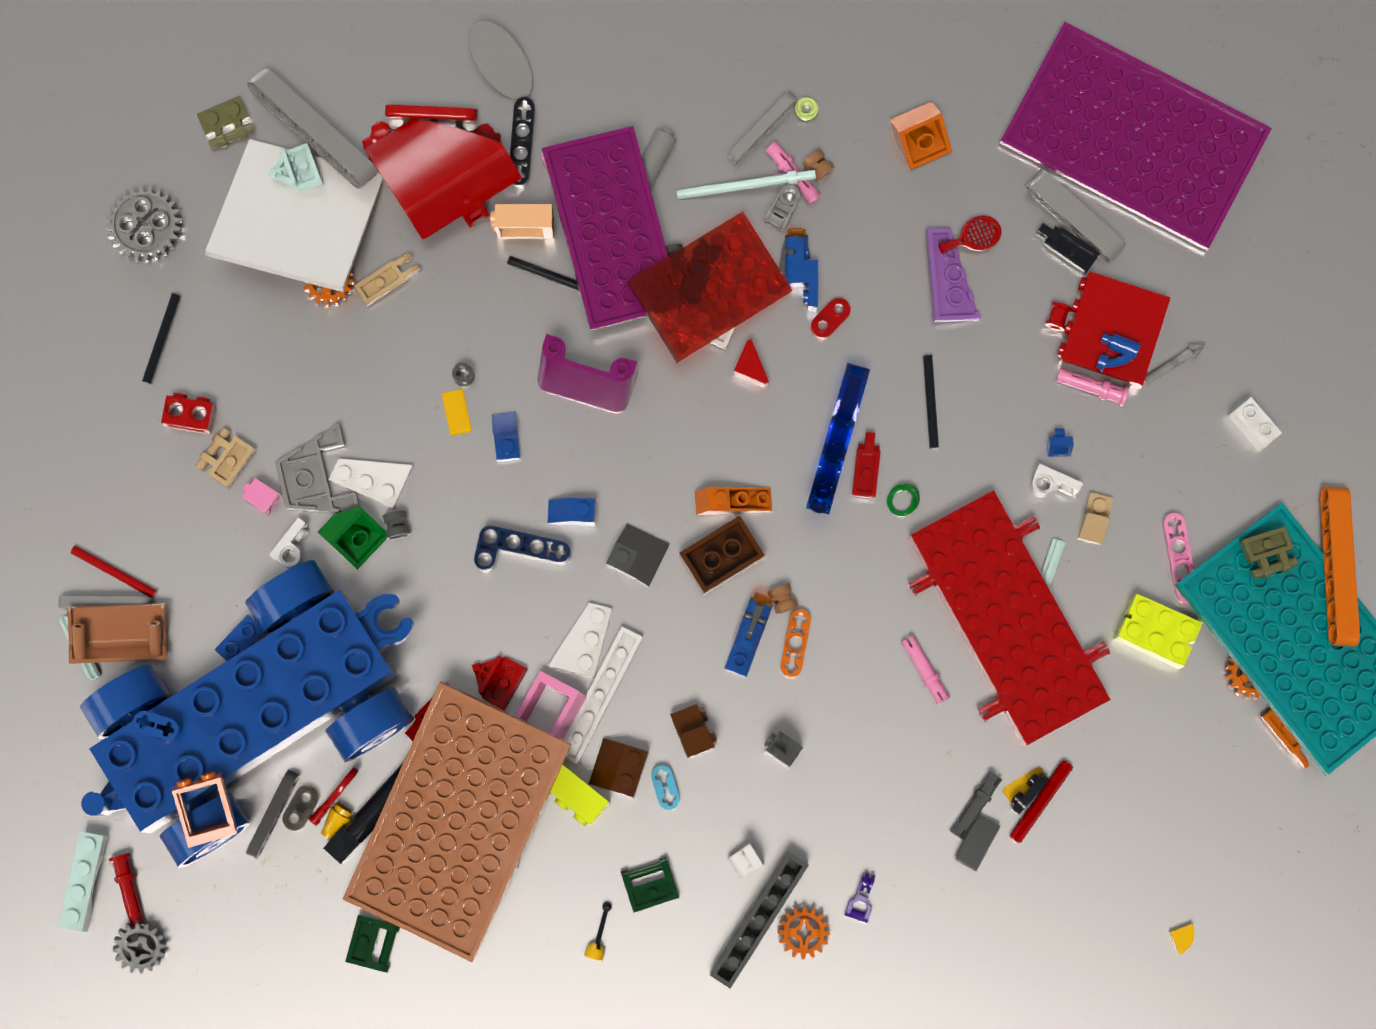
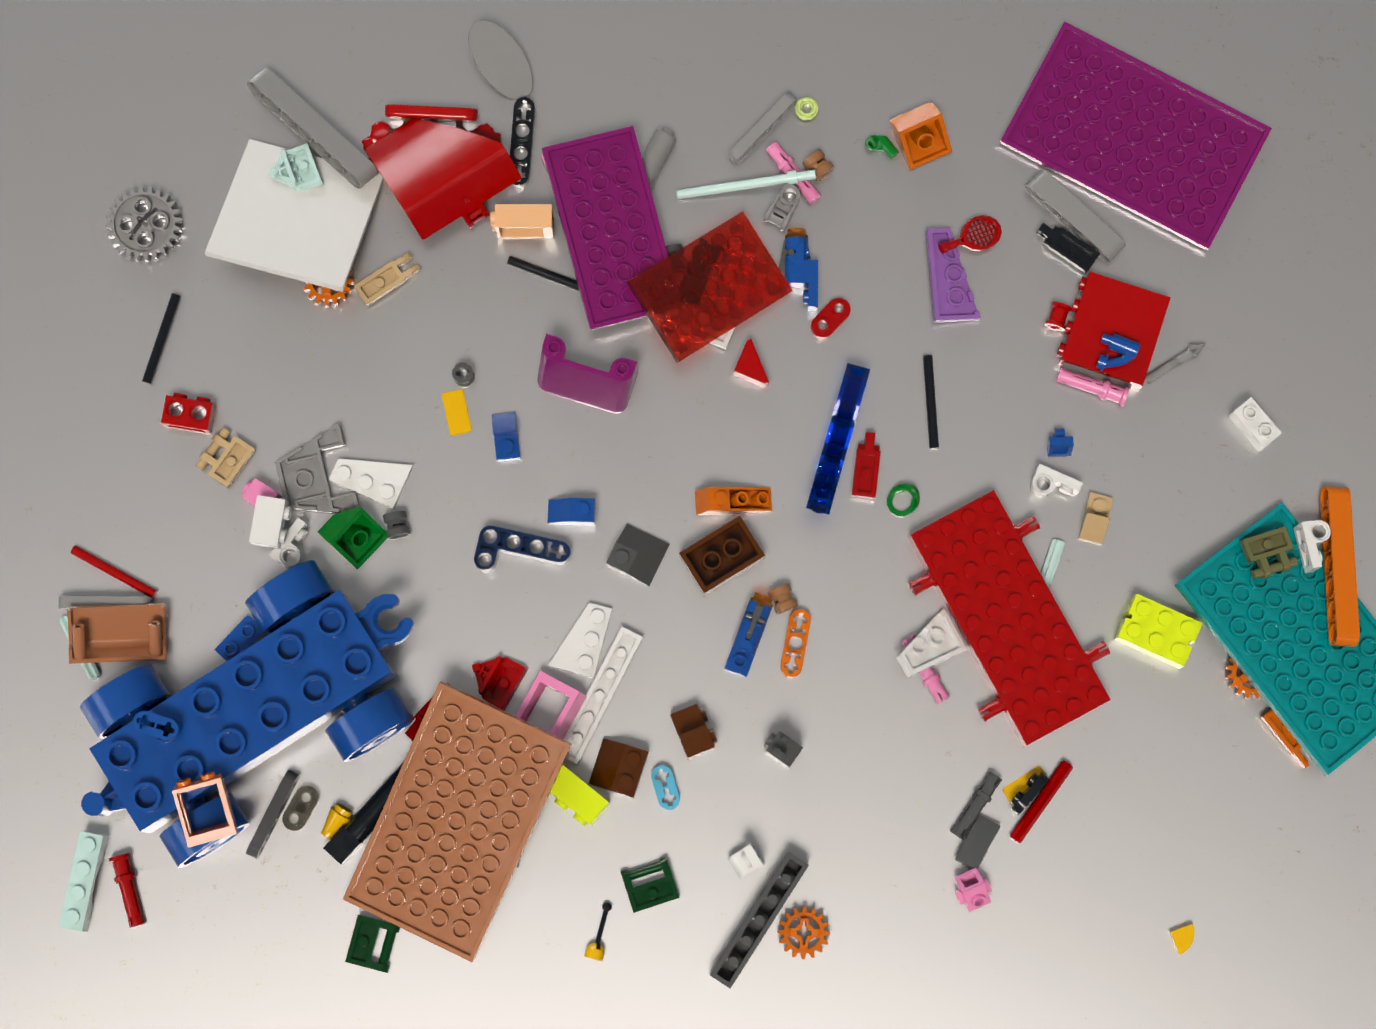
gear [113,920,166,974] -> none
olive plate [197,96,255,150] -> none
red piece [309,767,358,826] -> none
dark purple piece [844,872,875,923] -> none
bright pink beam [1162,513,1194,605] -> none
none -> white hinge [249,495,291,549]
none -> green arm [865,135,899,160]
none -> white wing [896,608,967,678]
none -> bright pink brick [954,868,992,912]
none -> white plate [1293,520,1331,573]

